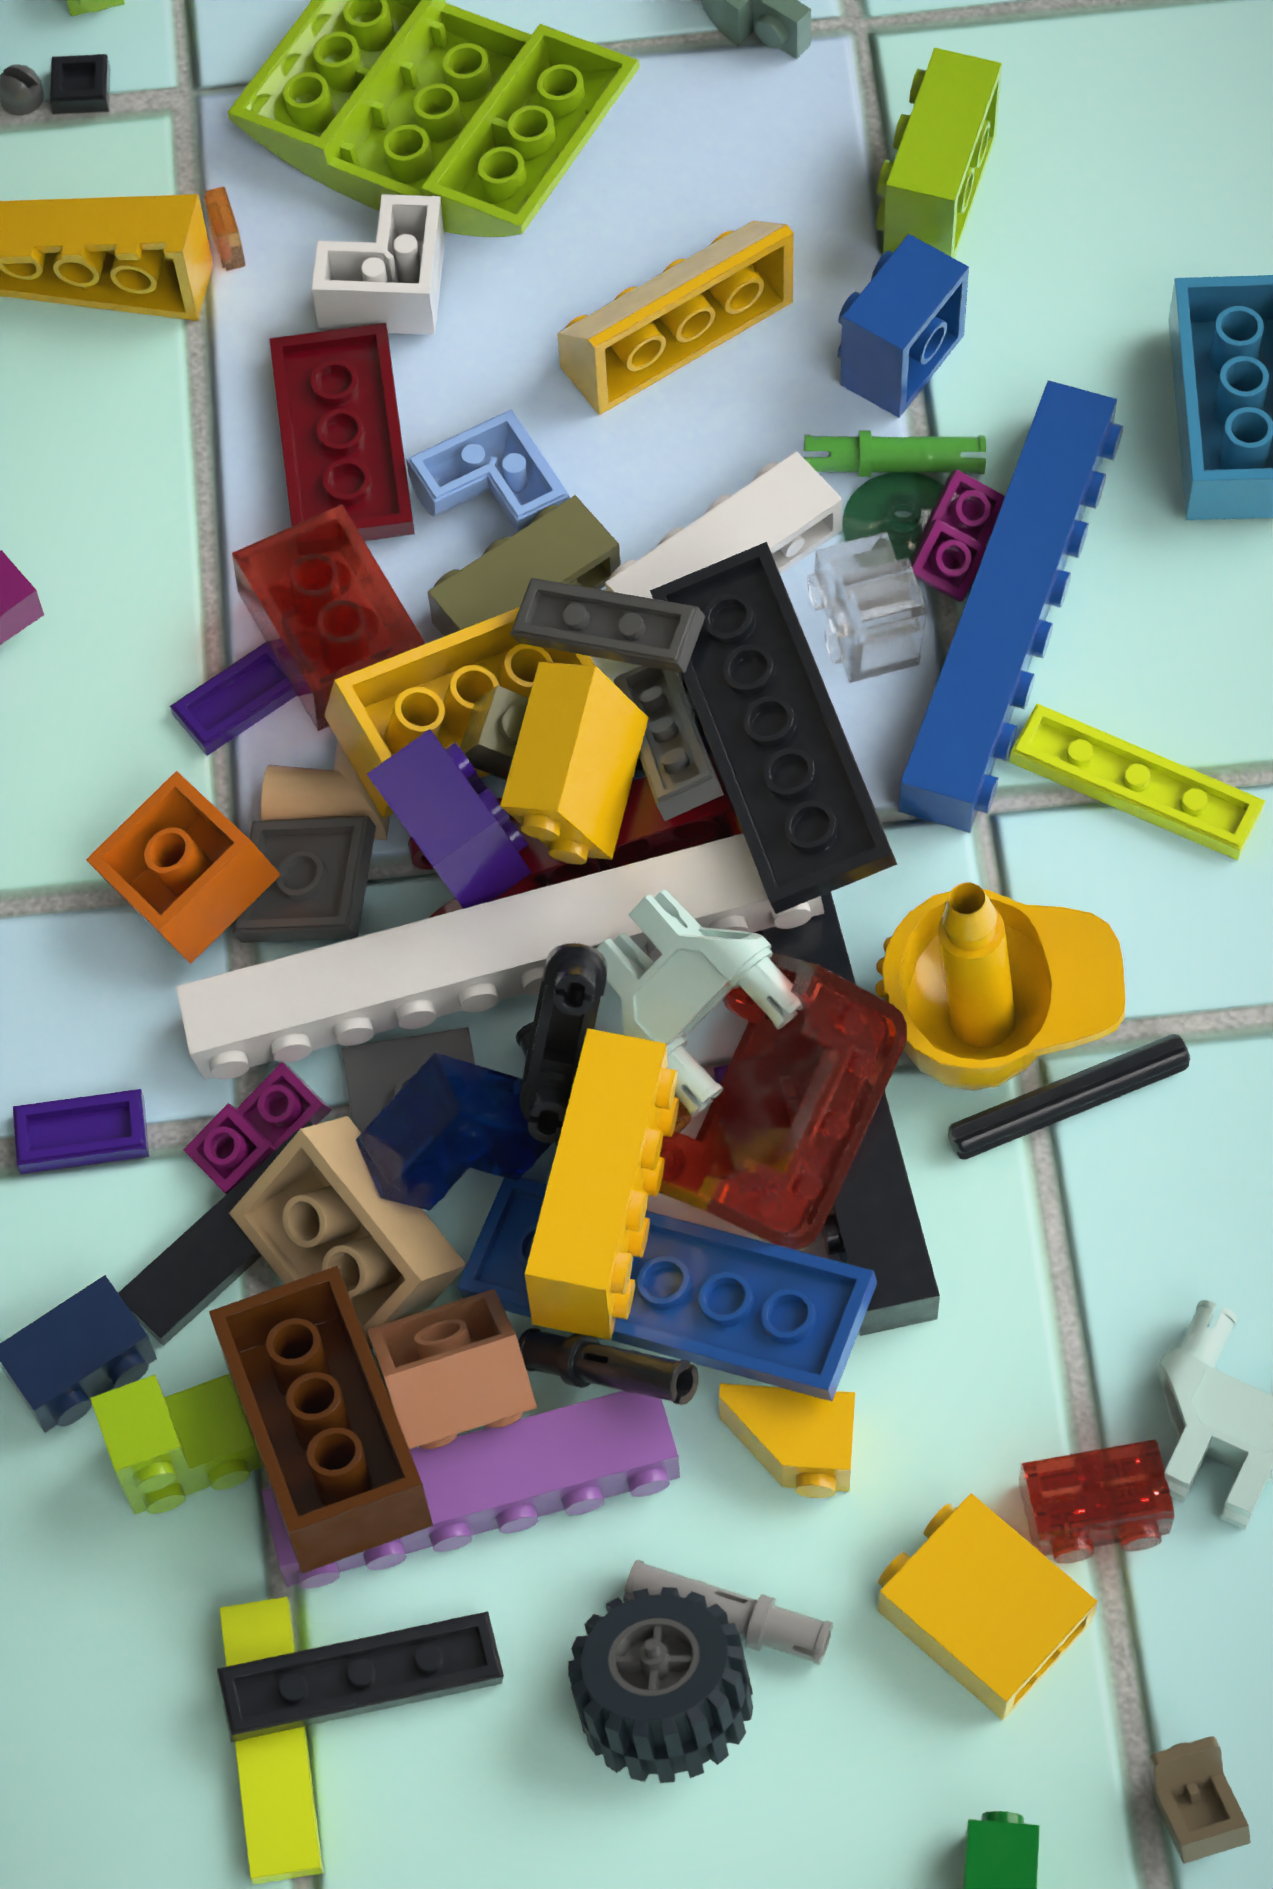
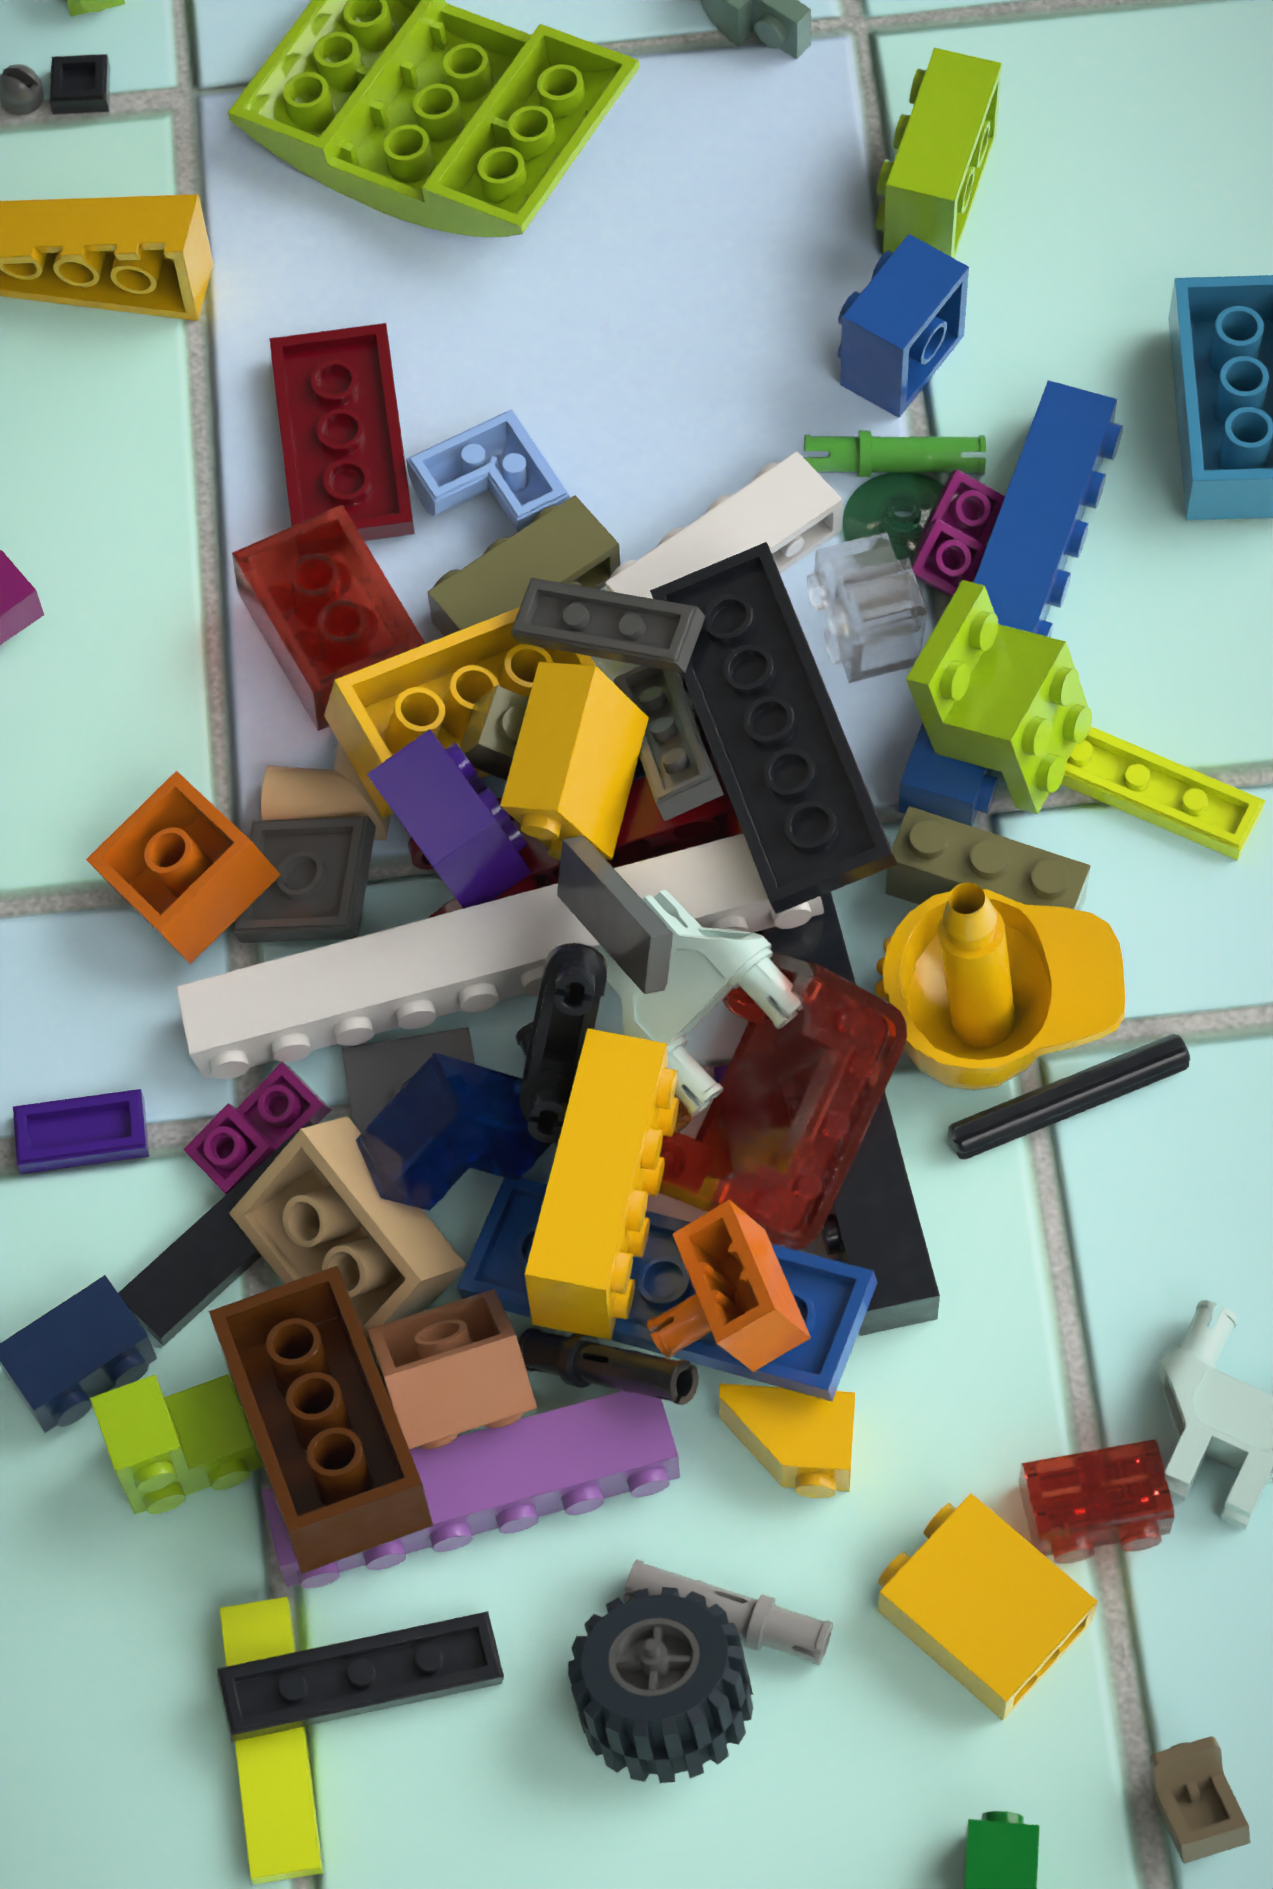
dark purple tile [170,640,307,756] -> none
clear orange tile [203,186,246,271] -> none
white brick [311,194,445,335] -> none
yellow slope [557,220,794,415] -> none
none -> dark grey tile [557,836,673,994]
none -> orange brick [647,1200,811,1372]
none -> olive brick [885,806,1091,911]
none -> lime bracket [906,580,1092,814]

